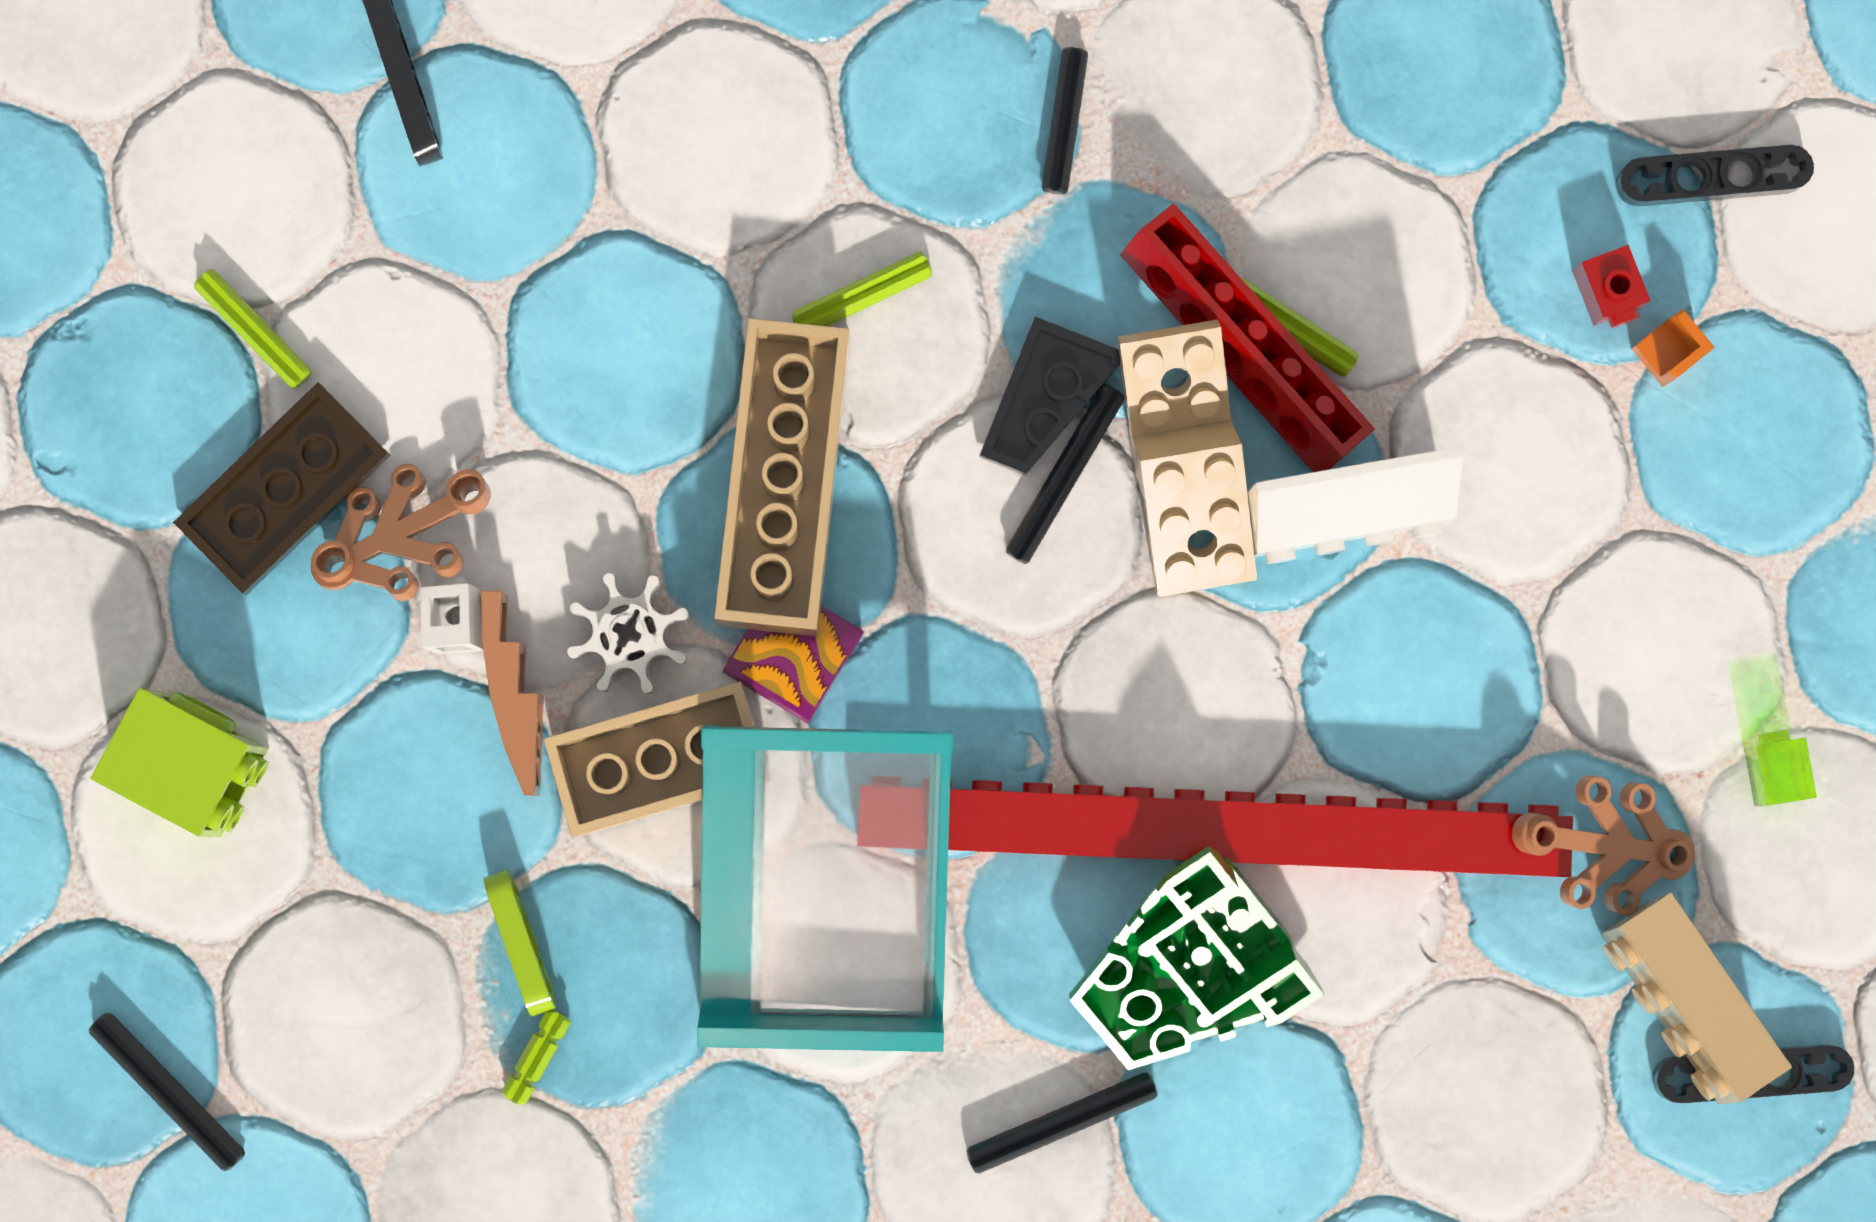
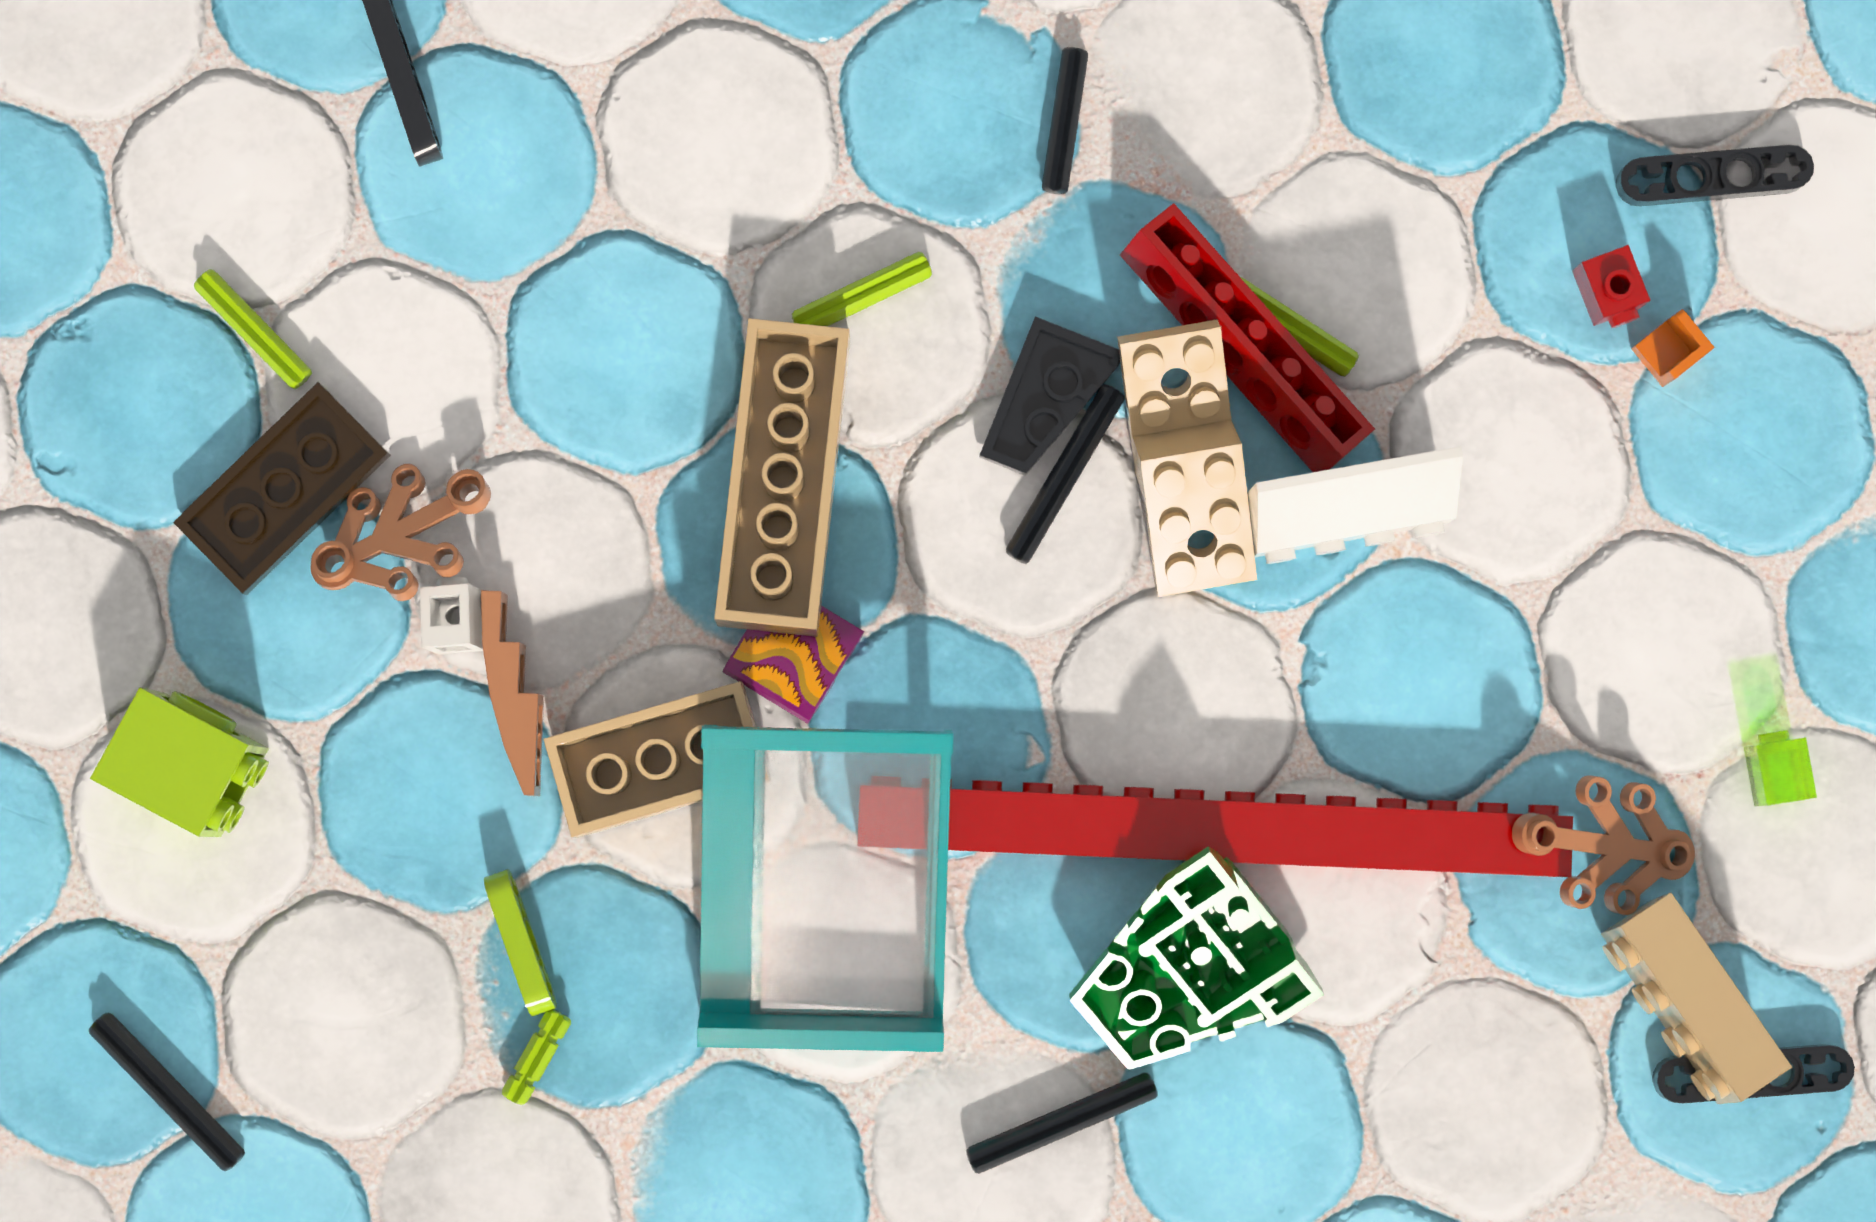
white gear [567,573,690,694] -> none

